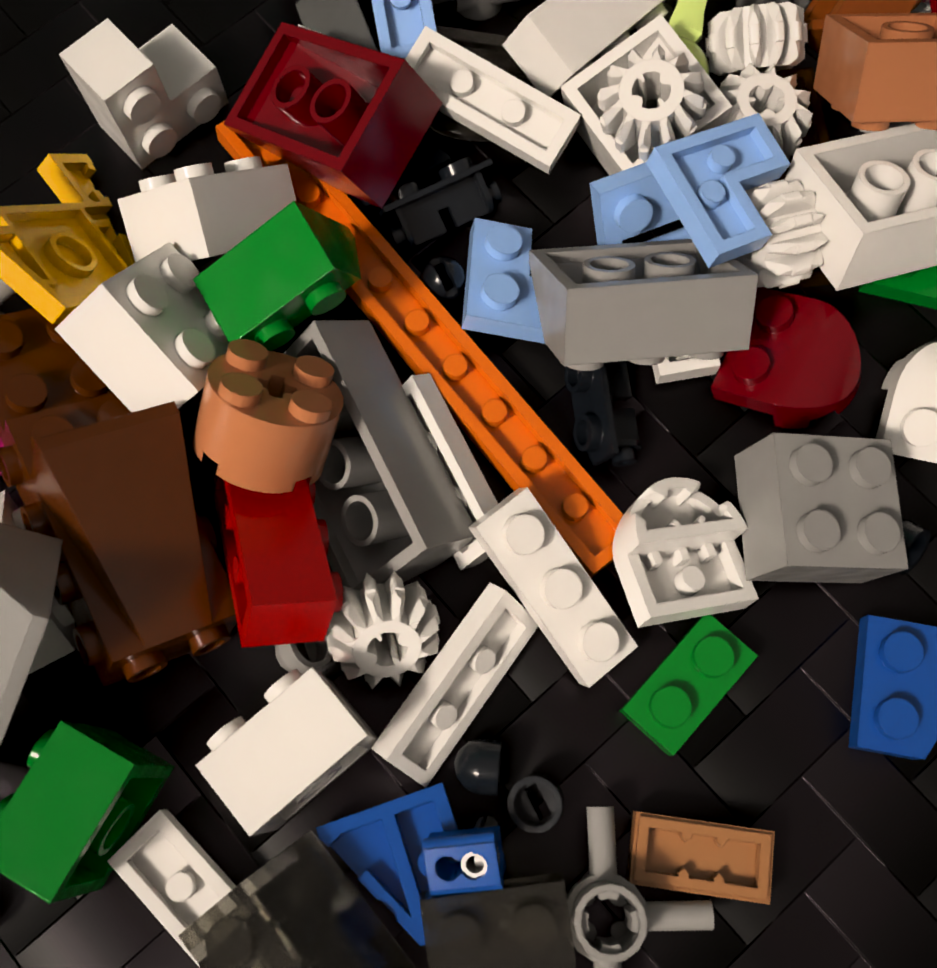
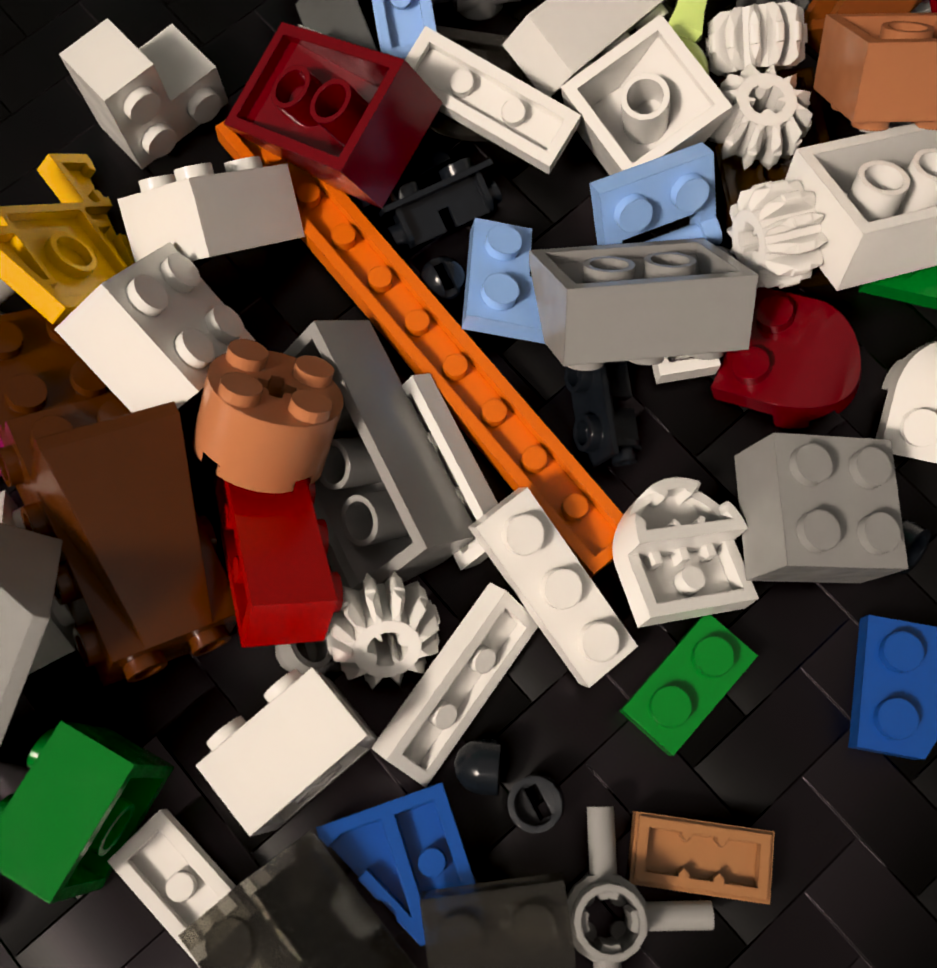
green slope [193,201,361,351] -> none
blue piece [423,816,506,896] -> none
white gear [597,44,707,162] -> none
light blue plate [646,113,791,268] -> none

